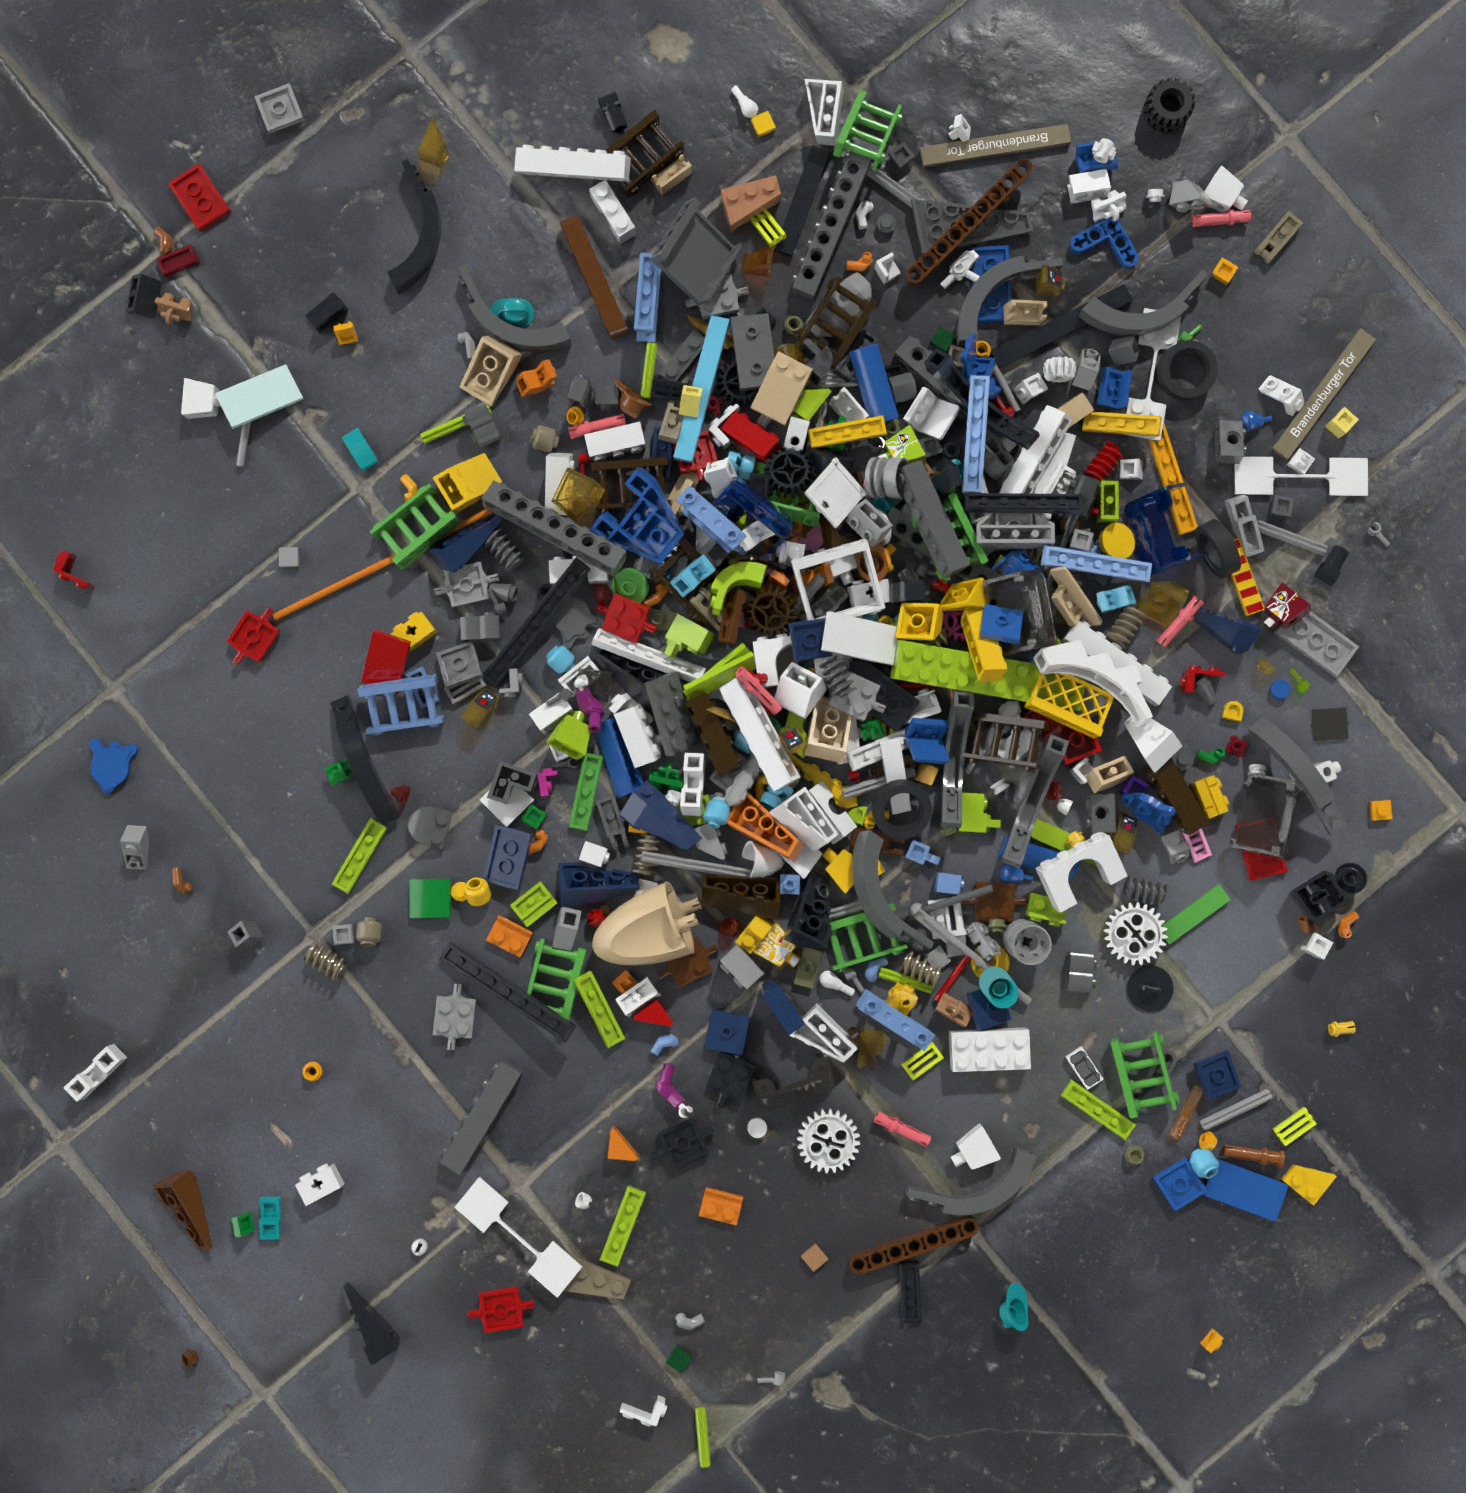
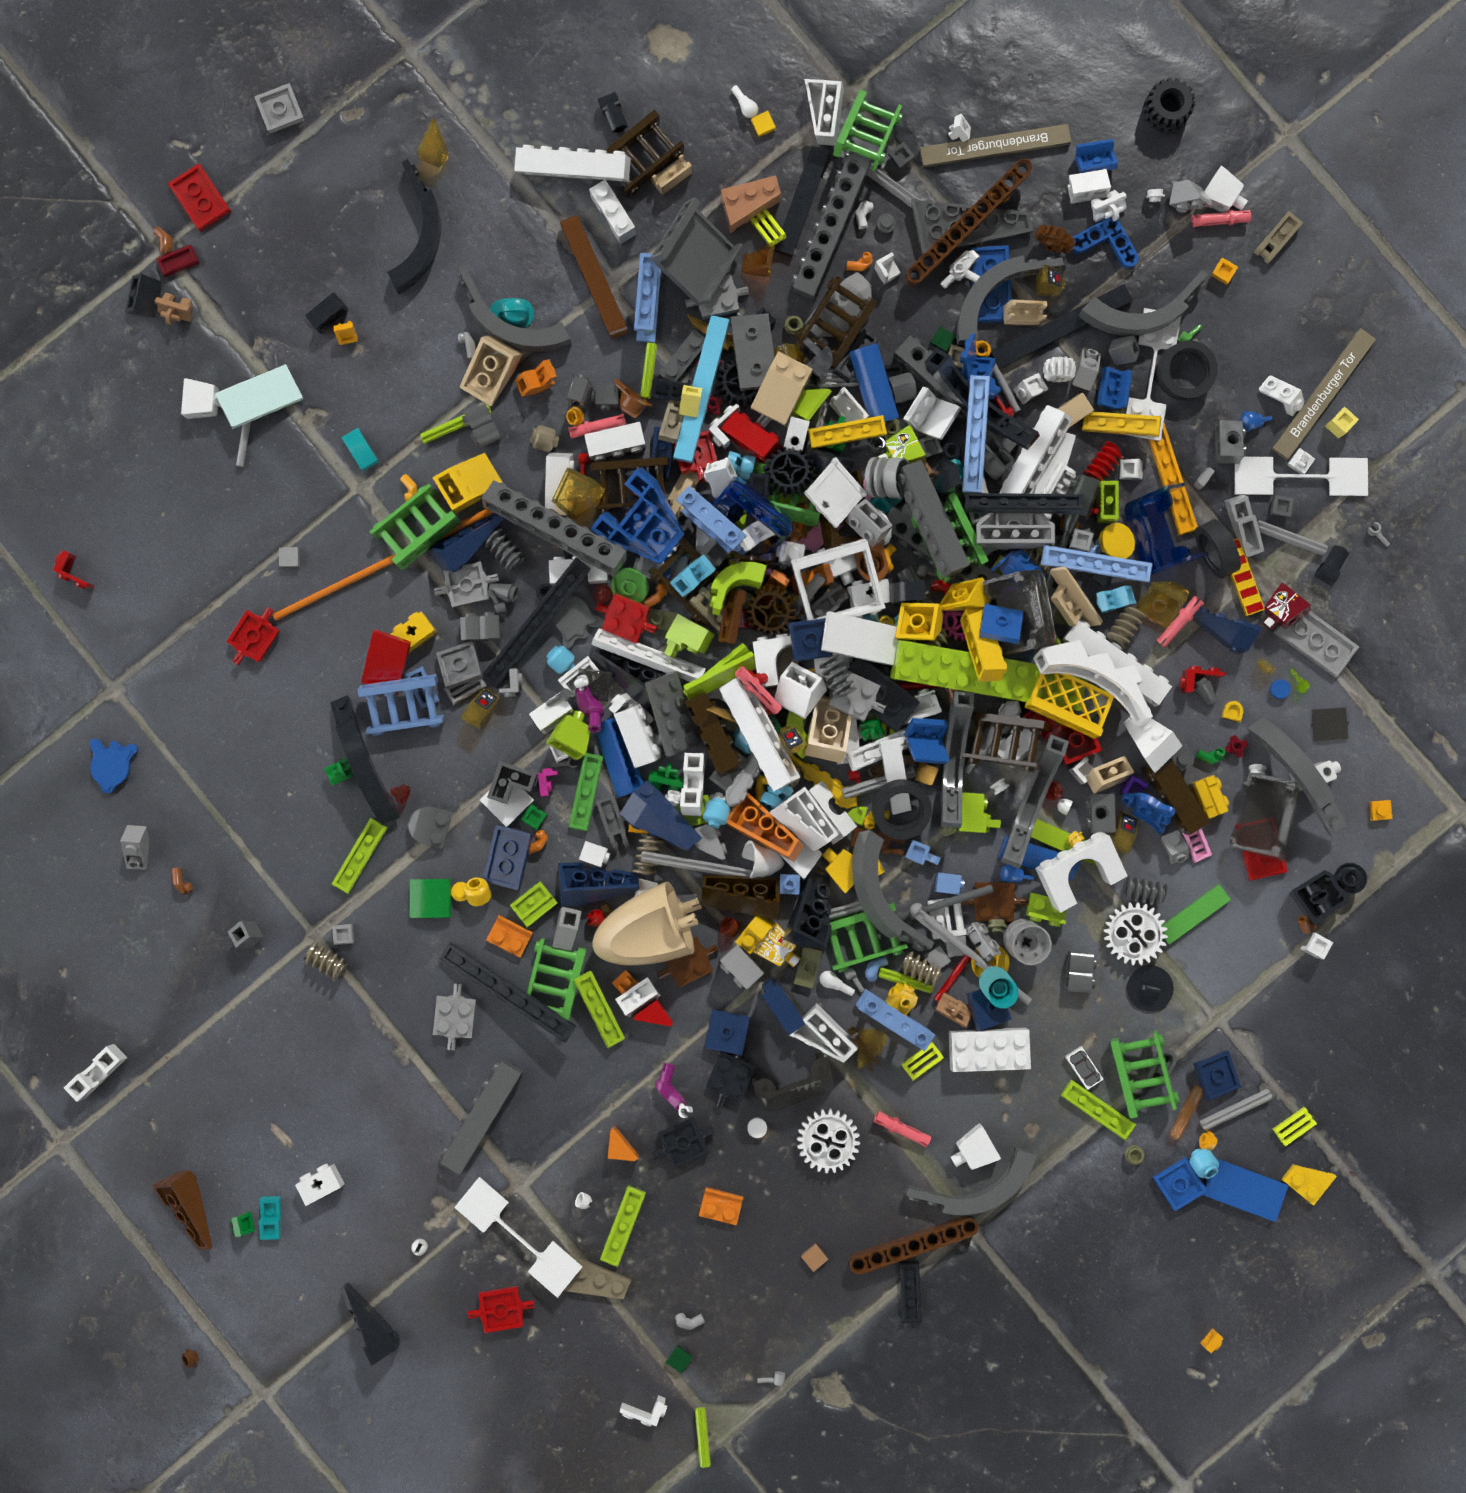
light orange plate [303,1062,323,1081] -> none
dark tan head [356,917,382,947] -> none
medium blue arm [651,1034,679,1056] -> none
teal piece [999,1283,1028,1331] -> none
white gear [1092,138,1116,163] -> none
dark orange pin [1222,1144,1285,1168] -> none
yellow pin [1328,1021,1356,1037] -> none
orange arm [1338,911,1359,939] -> none
none -> reddish brown gear [1034,224,1076,254]
none -> light grey tile [1194,467,1214,490]

